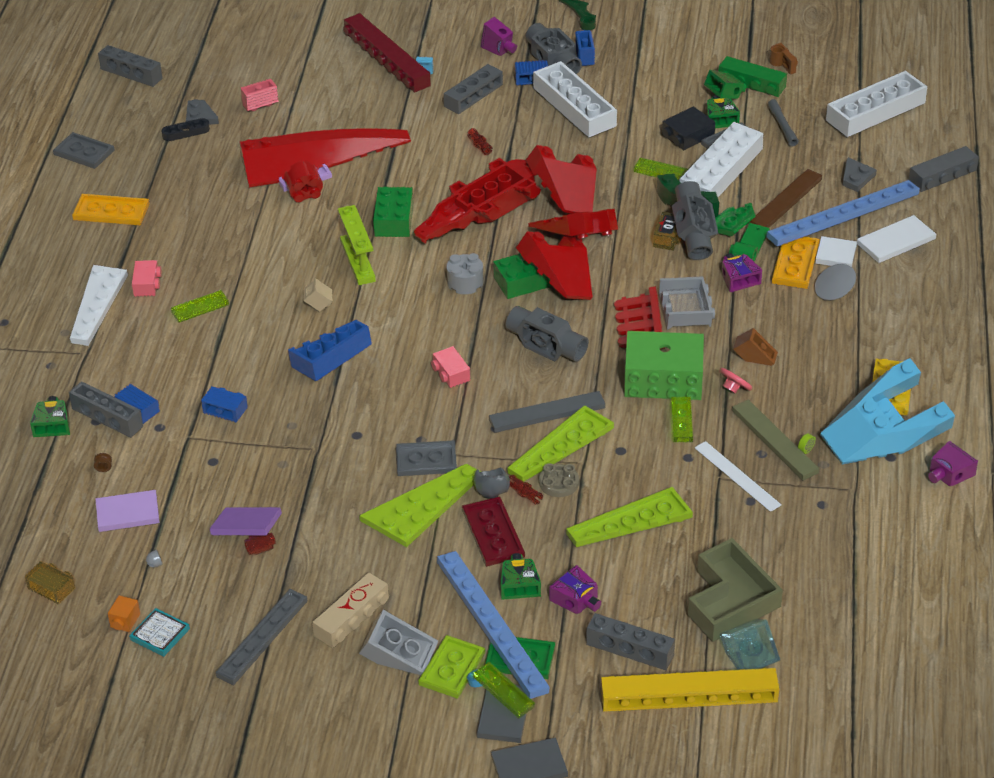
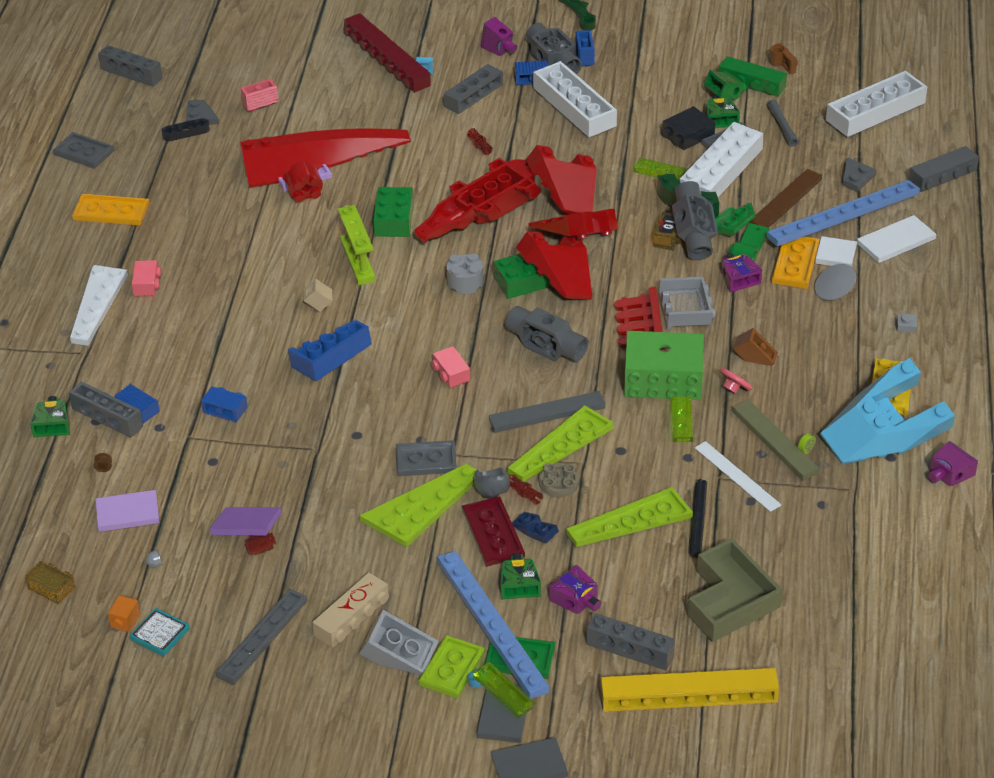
clear neon green tile [171,290,229,323] -> none
clear light blue slope [720,619,780,670] -> none
none -> dark blue slope [512,512,559,543]
none -> black axle [689,479,707,558]
none -> light grey plate [897,314,917,332]

